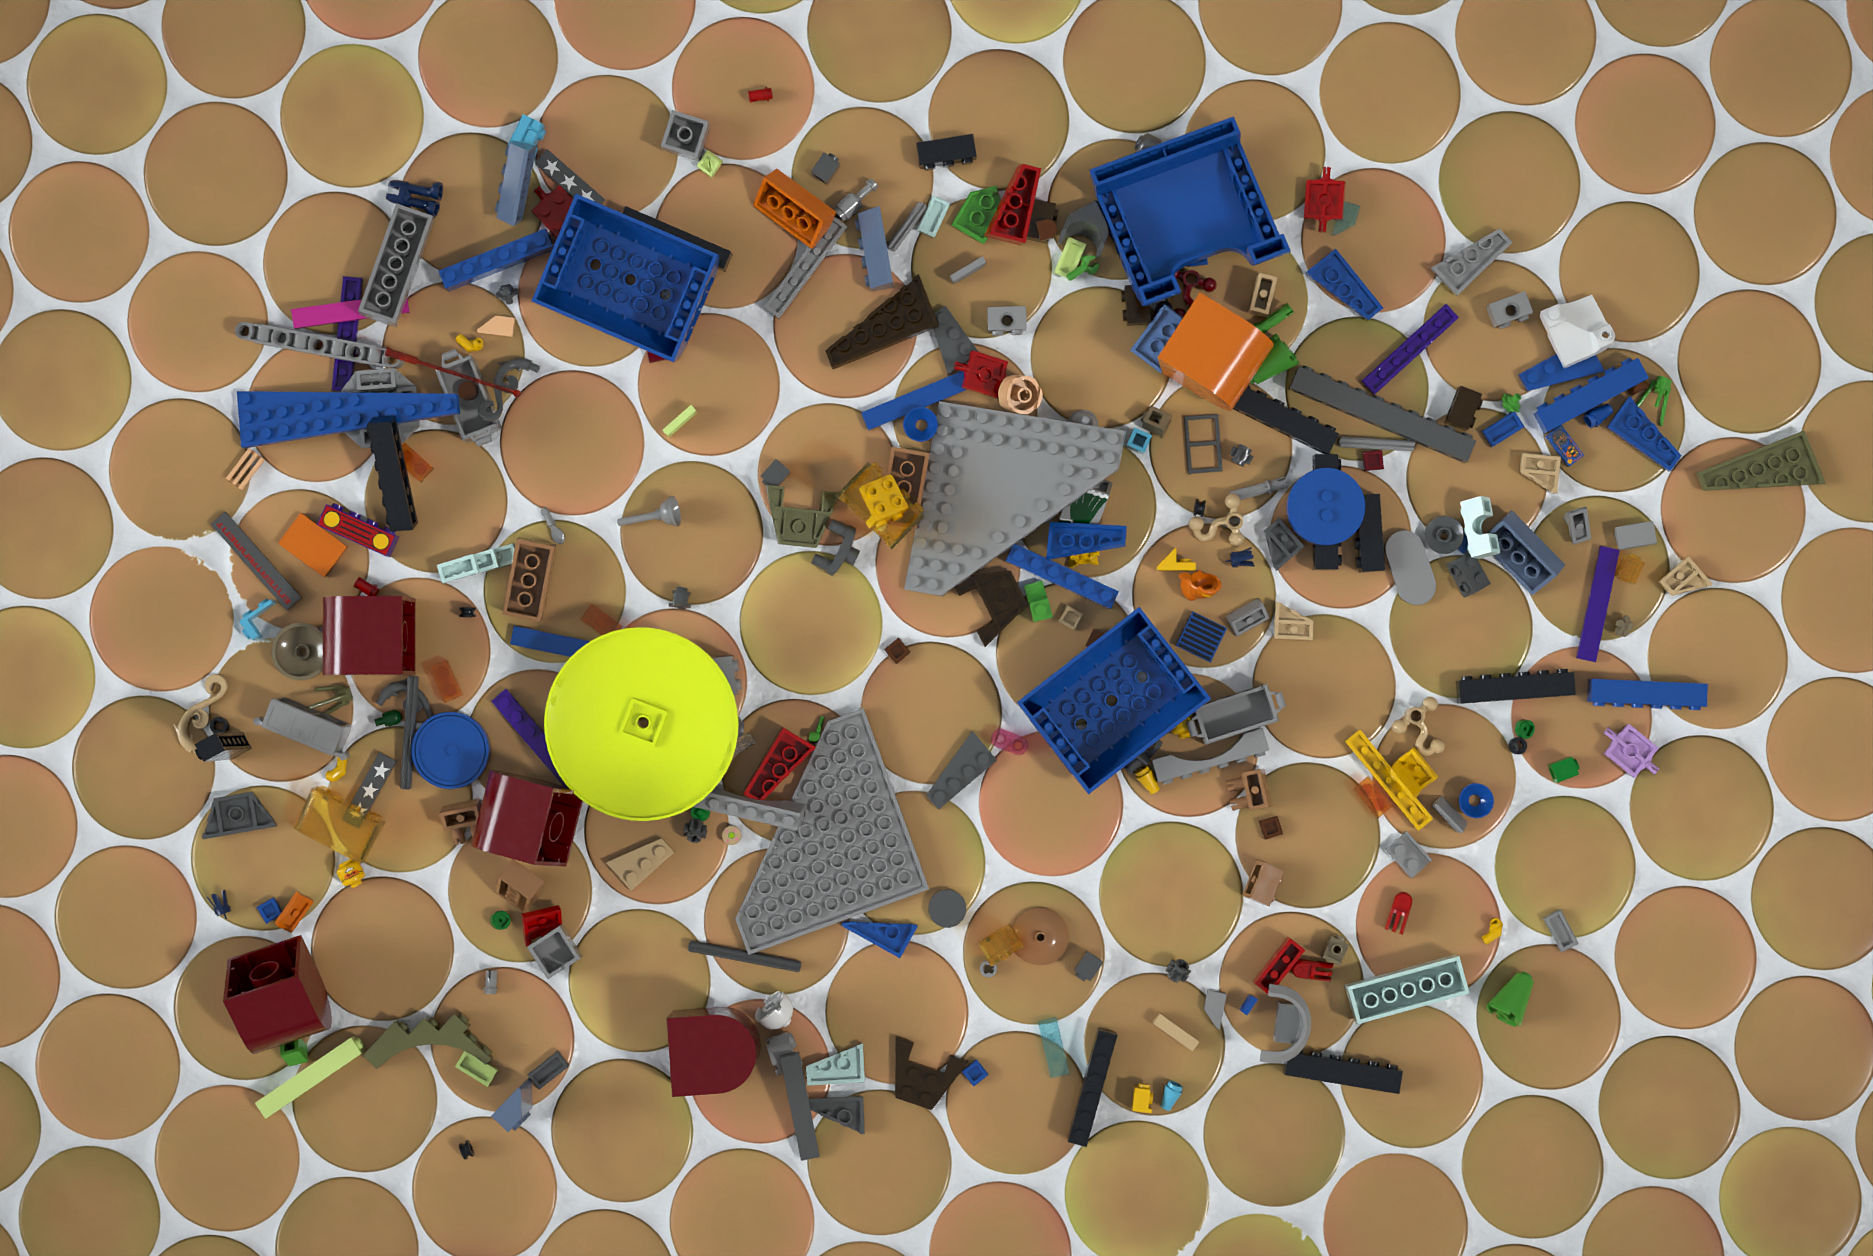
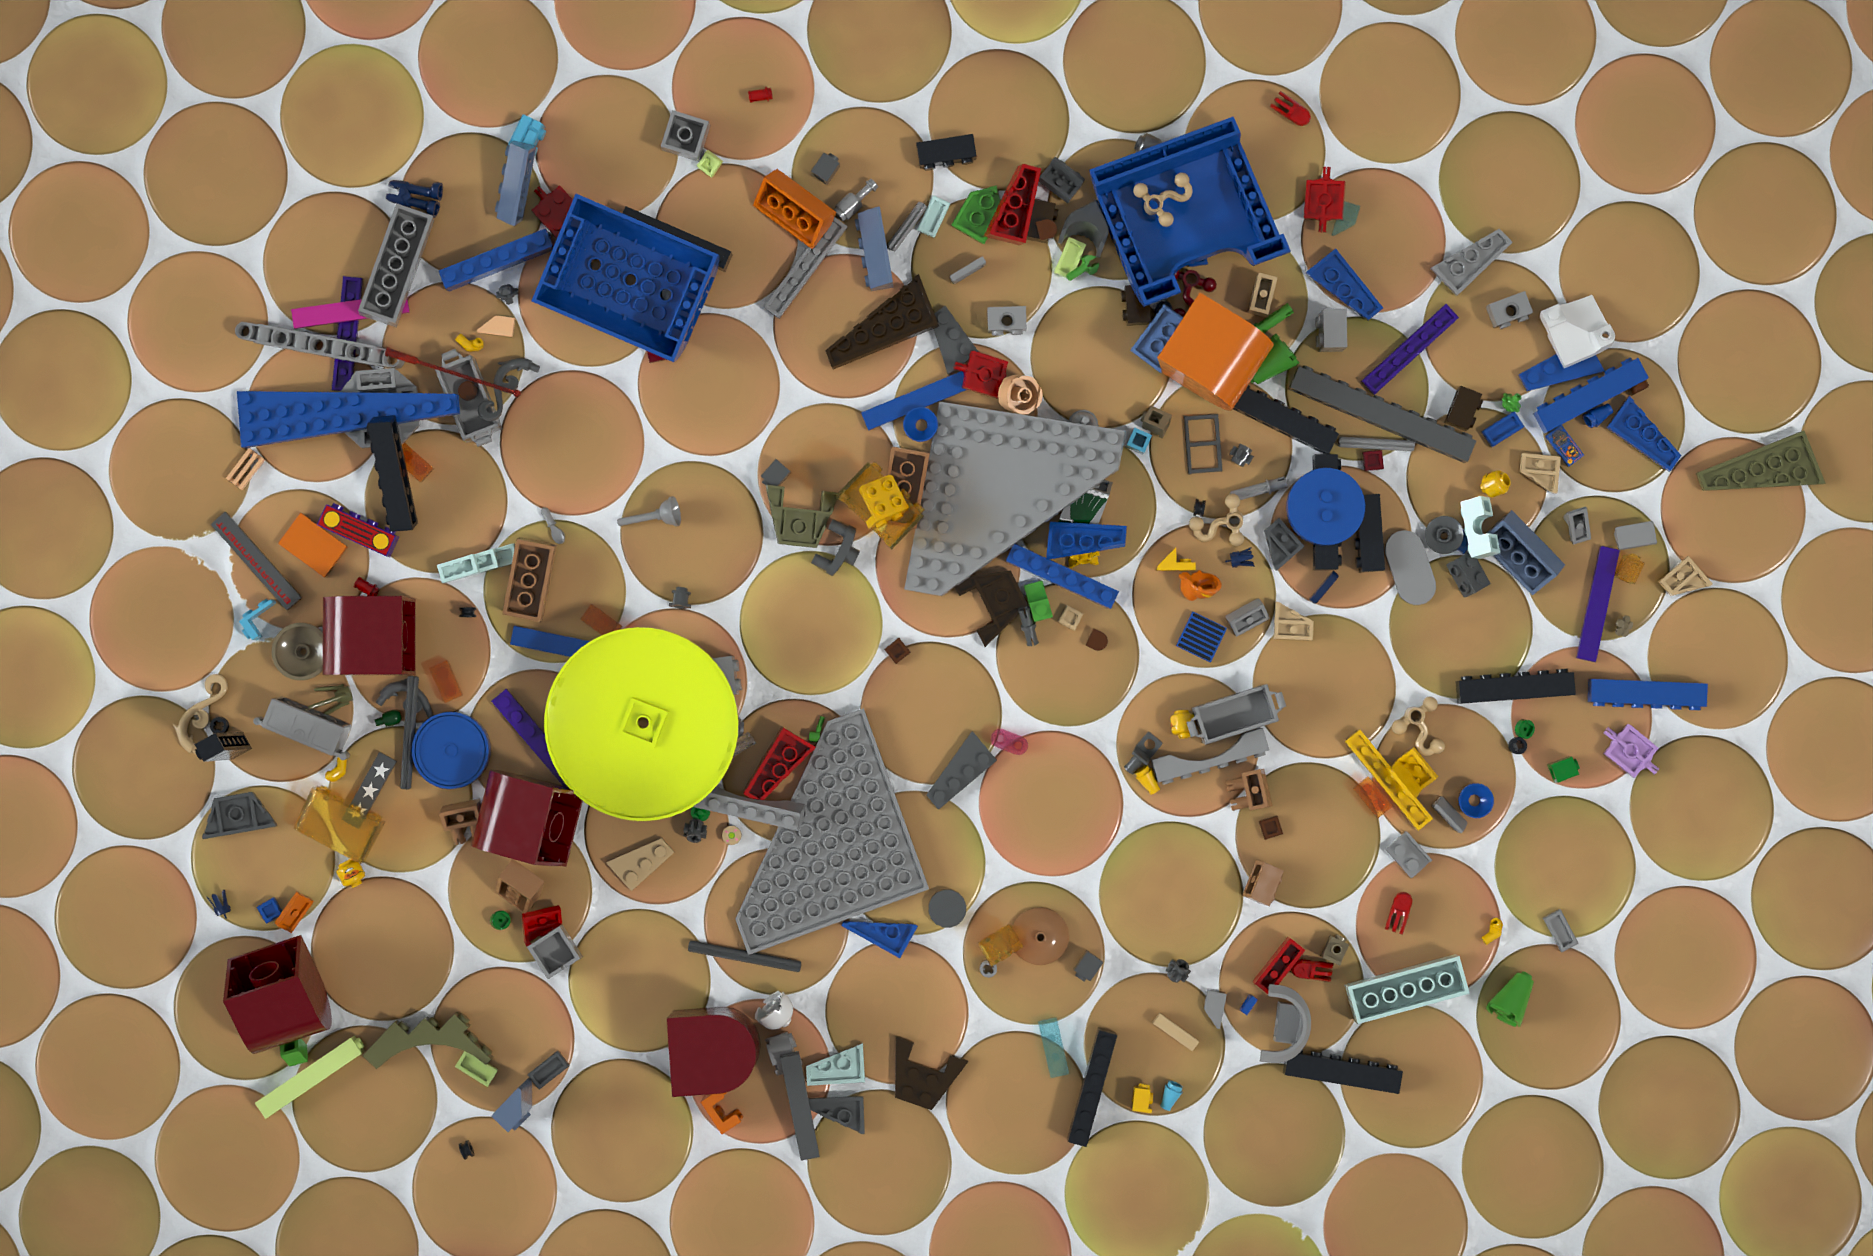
light grey pin [483,970,498,994] -> none
dark grey tile [535,149,605,204] -> none
yellowish green tile [663,405,697,437] -> none
blue tile [962,1059,989,1086] -> none
blue slope [1017,607,1211,794] -> none
bright green plant [1636,376,1672,426] -> none
none -> orange panel [700,1092,744,1134]
none -> dark grey pin [1018,606,1039,646]
none -> dark grey bracket [1039,157,1085,203]
none -> tan piece [1133,172,1193,227]
none -> red arm [1269,91,1311,126]
none -> dark blue tile [1309,570,1339,604]
none -> light grey brick [1315,309,1347,352]
none -> yellow head [1480,470,1511,498]

